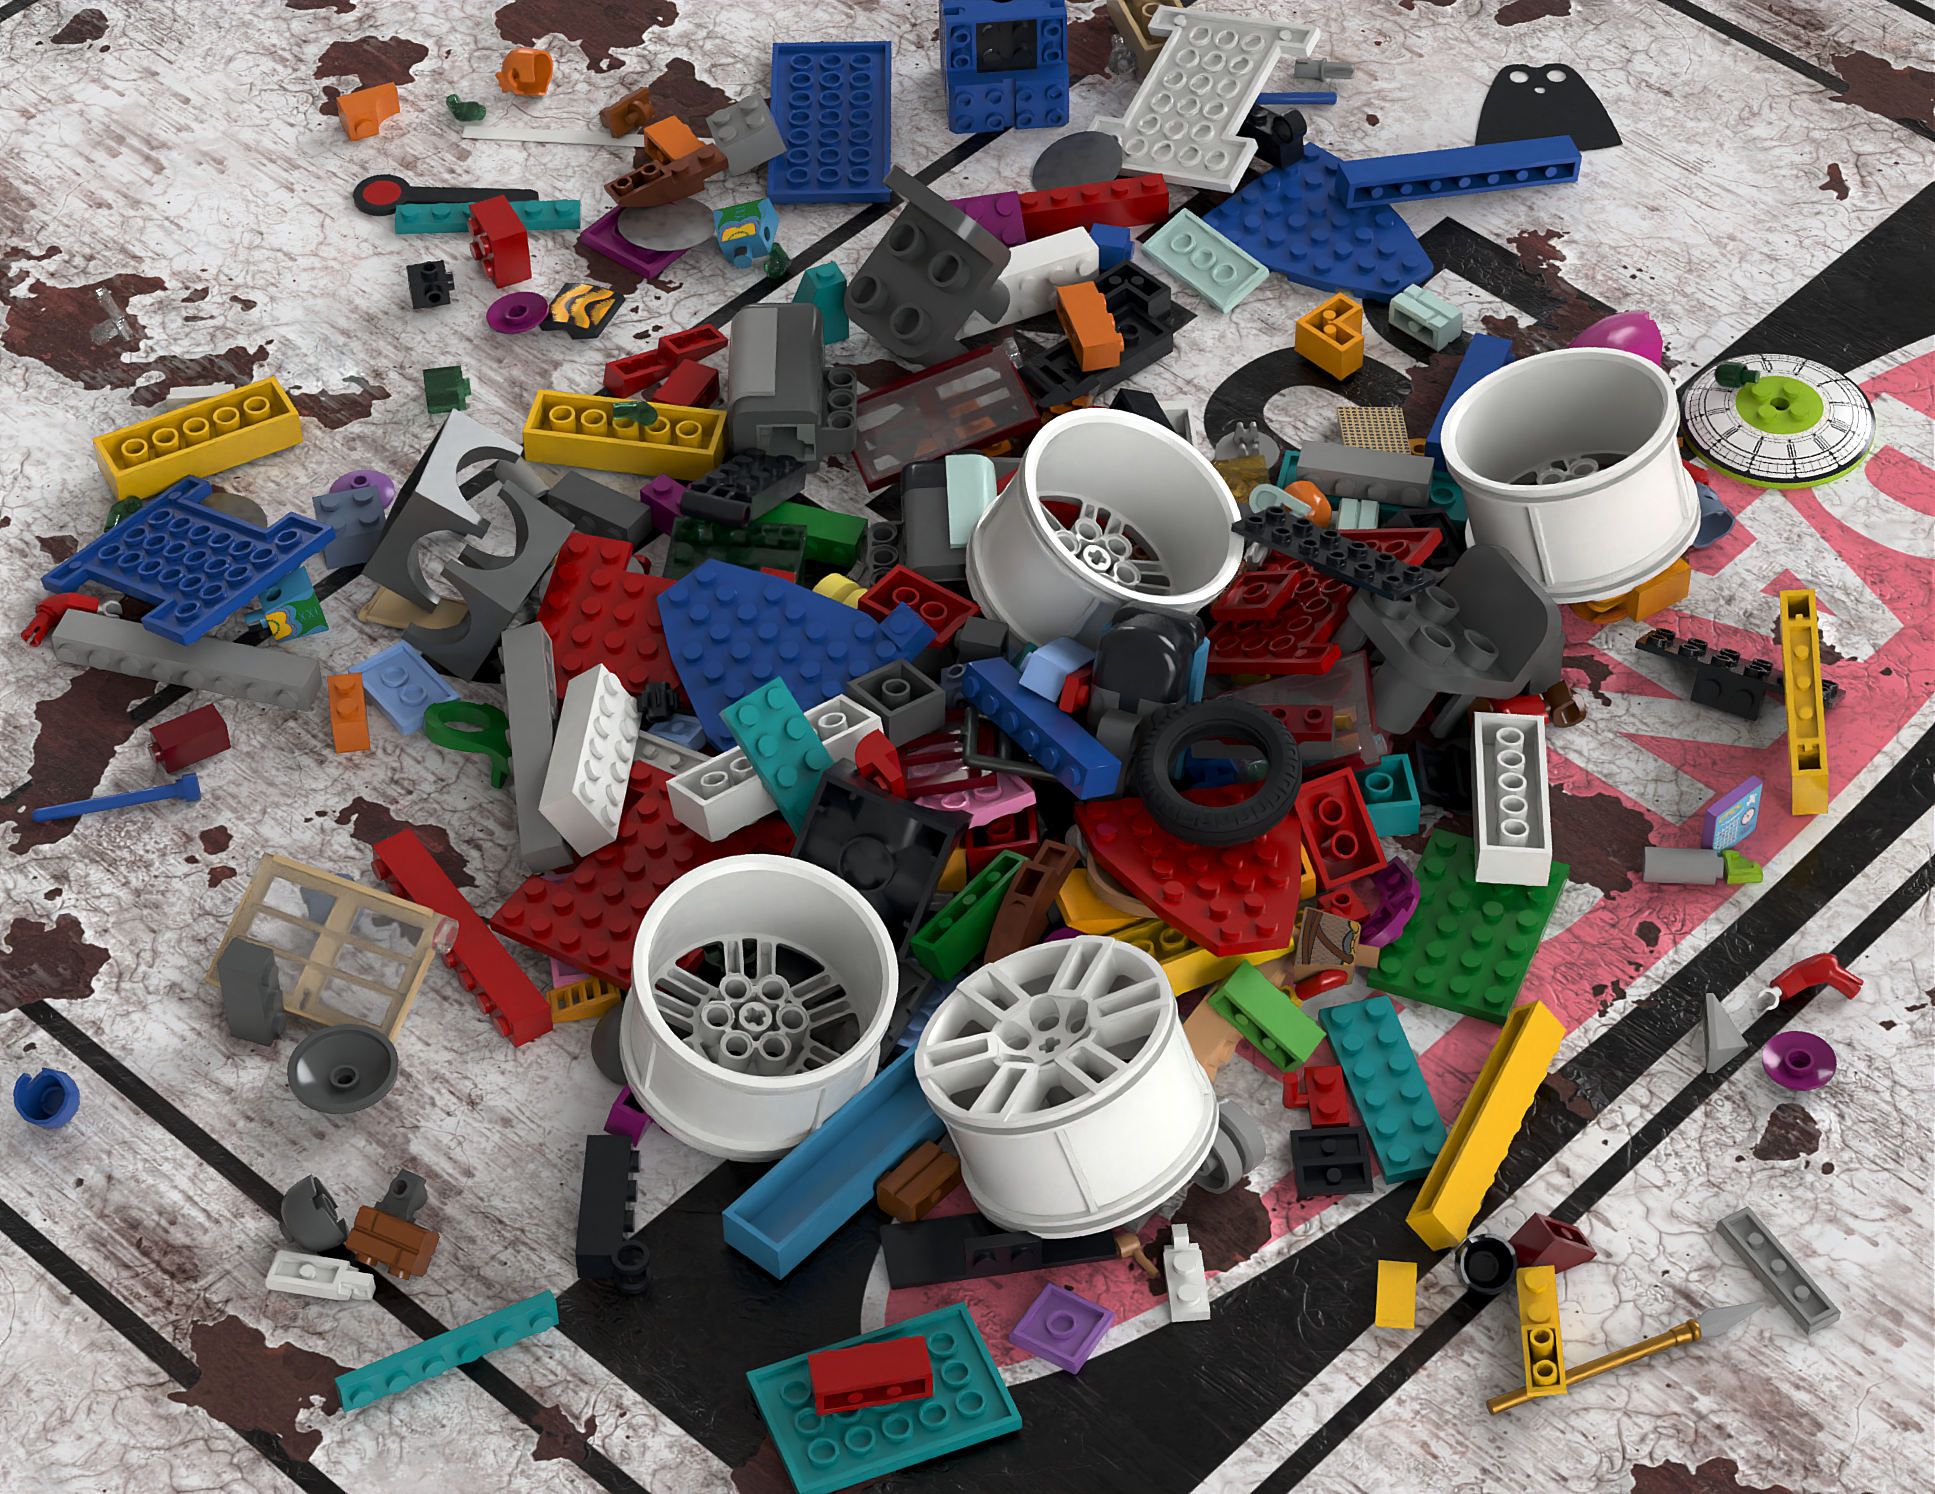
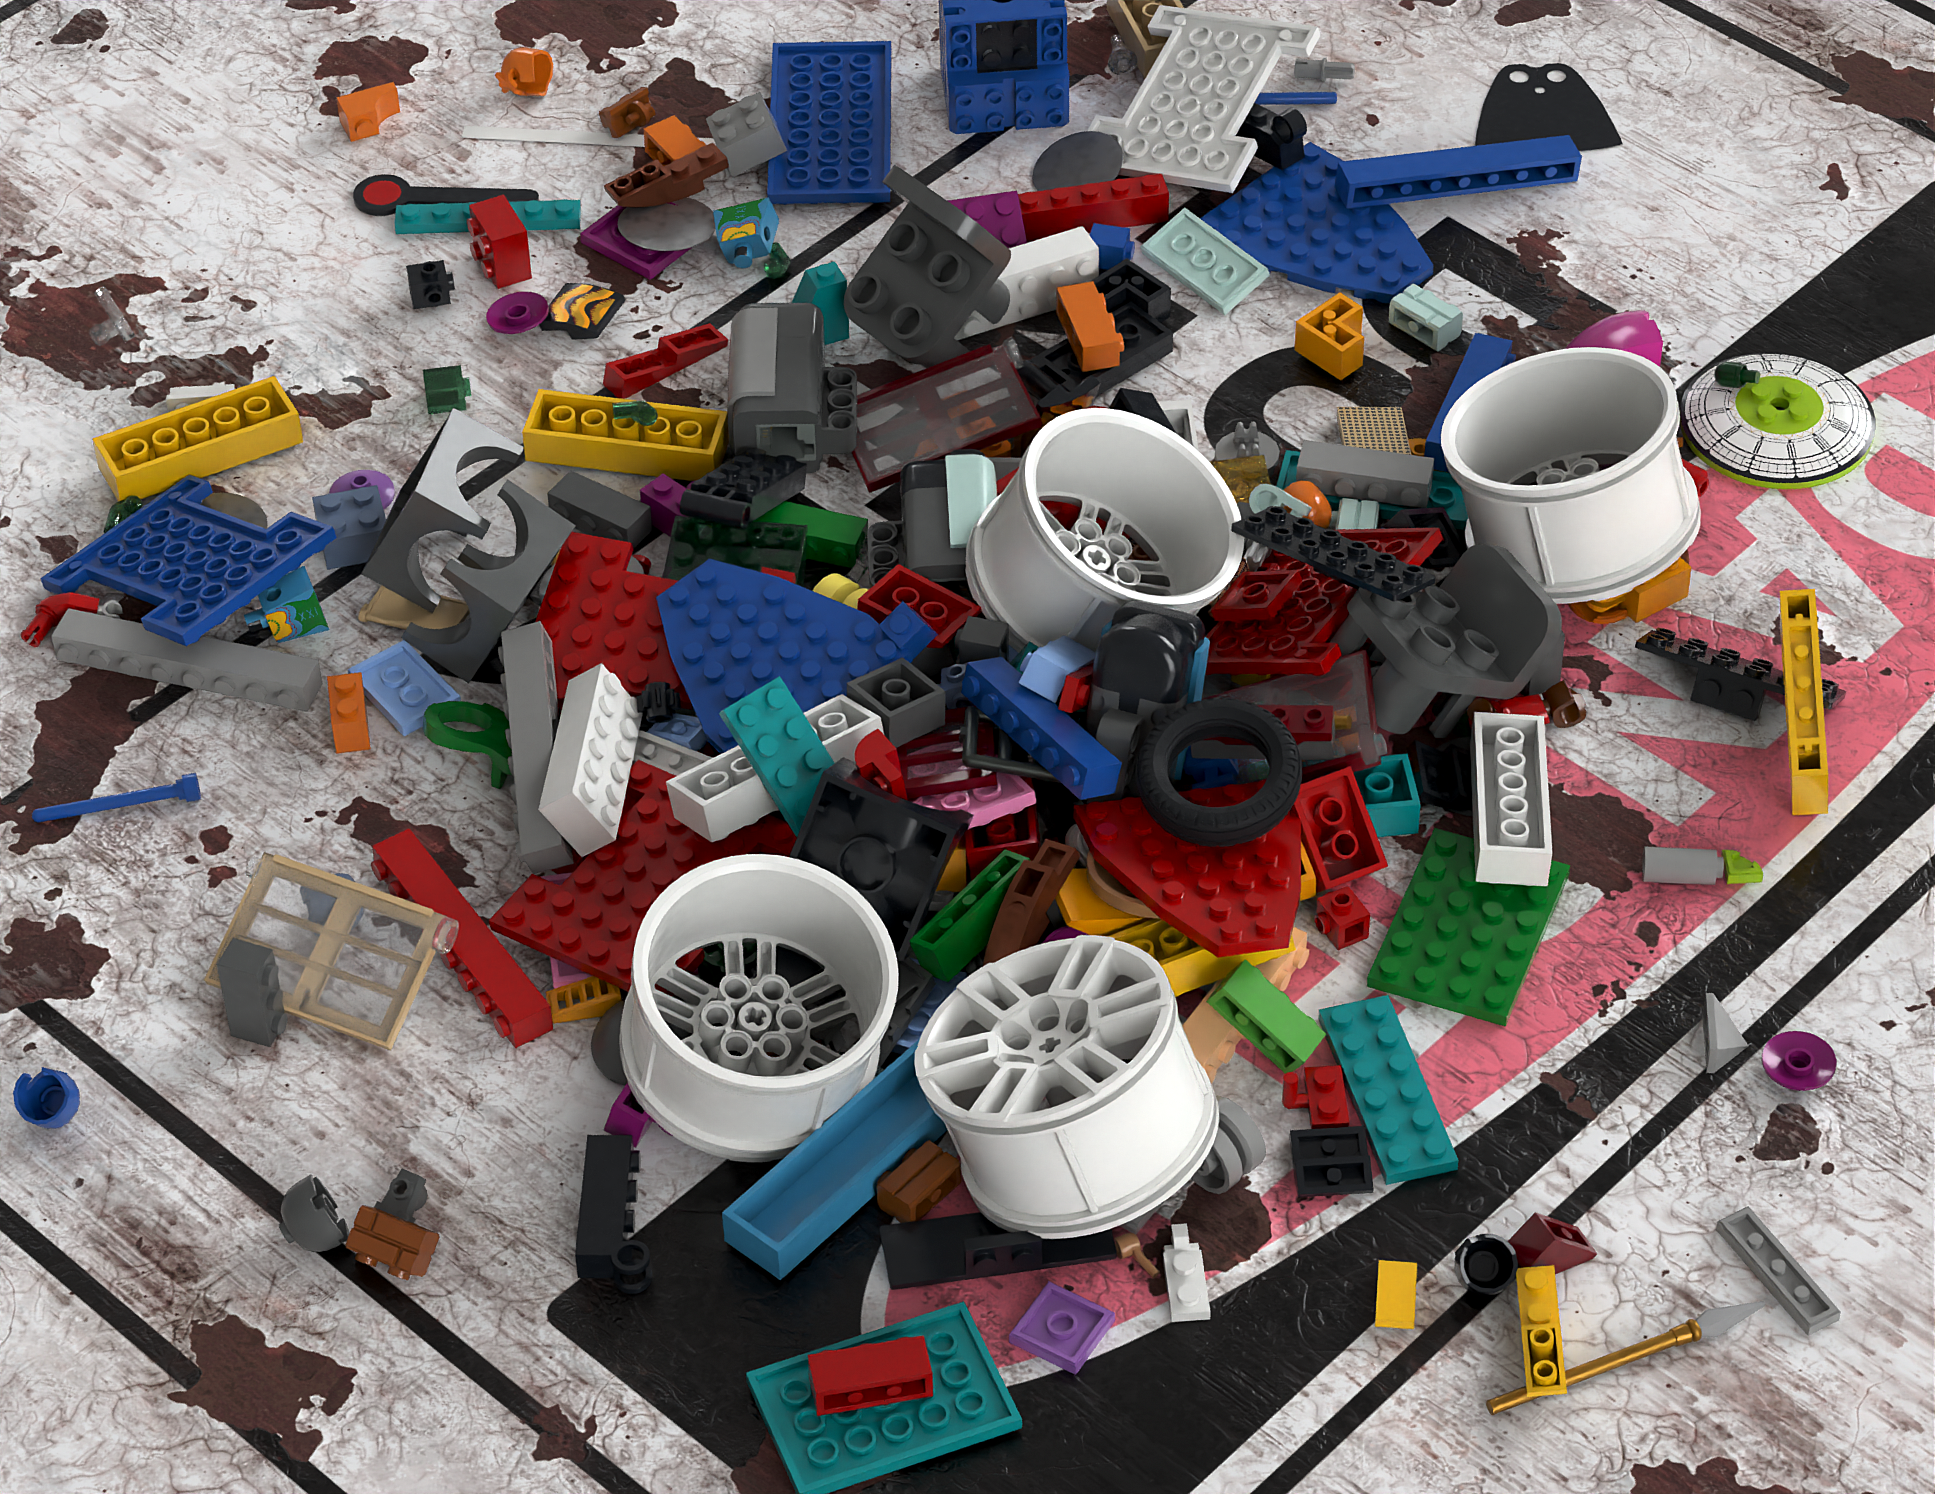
dark red brick [148,703,231,774] -> none
white hinge [265,1250,376,1301] -> none
dark grey dish [287,1024,399,1114] -> none
teal plate [334,1290,559,1413] -> none
clear green arm [446,94,486,122] -> none
light grey brick [495,455,551,507] -> none
red brick [652,359,720,409] -> none
torso [1279,907,1380,1009] -> none
magenta plate [1355,855,1420,968] -> none
yellow brick [1405,1000,1566,1251] -> none
sand blue helmet [1692,481,1736,549] -> none
tile [1700,775,1763,857] -> none
red arm [1754,952,1864,1011] -> none

